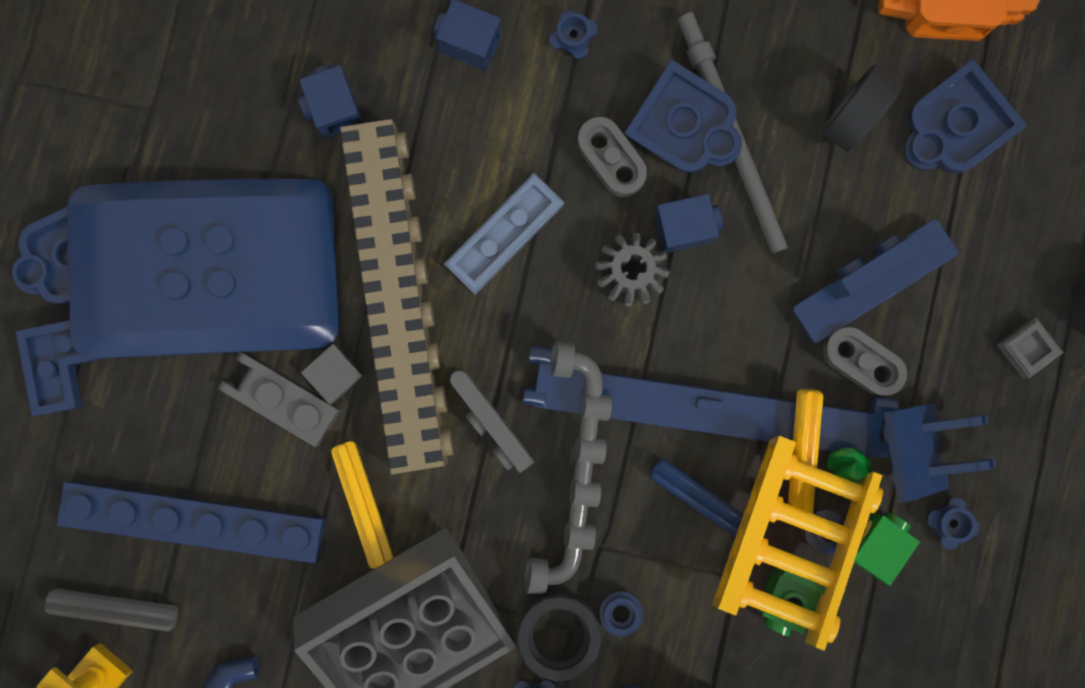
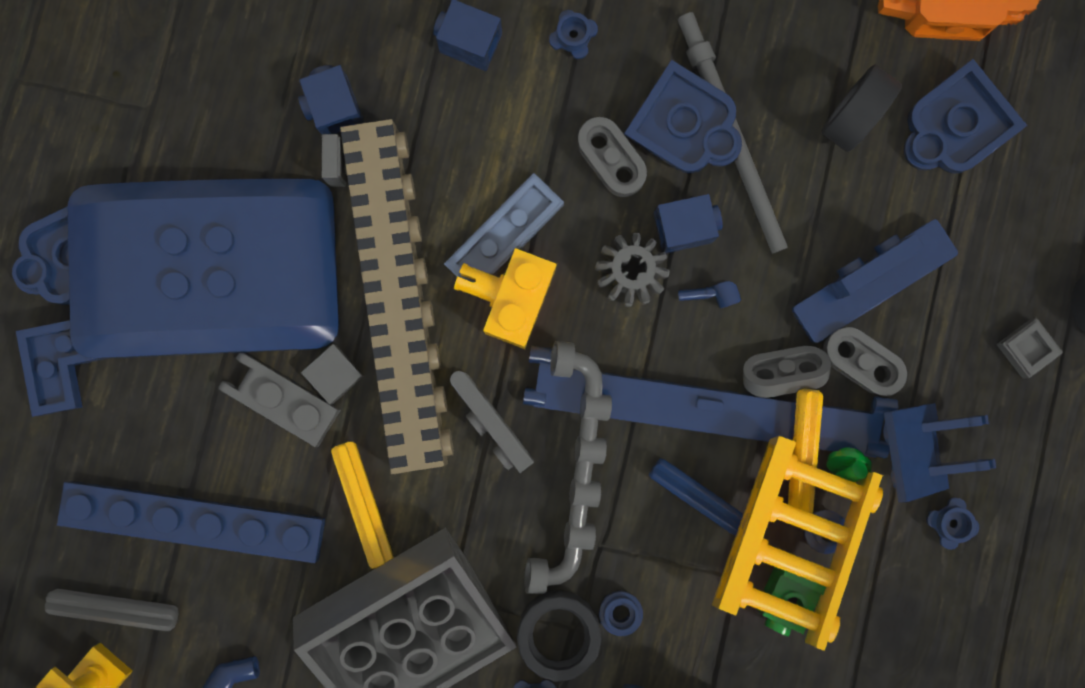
green brick [854,511,920,586] -> none
none -> dark grey tile [322,134,347,187]
none -> yellow brick [454,248,557,349]
none -> dark blue hand [678,281,741,309]
none -> dark grey plate [743,346,831,398]

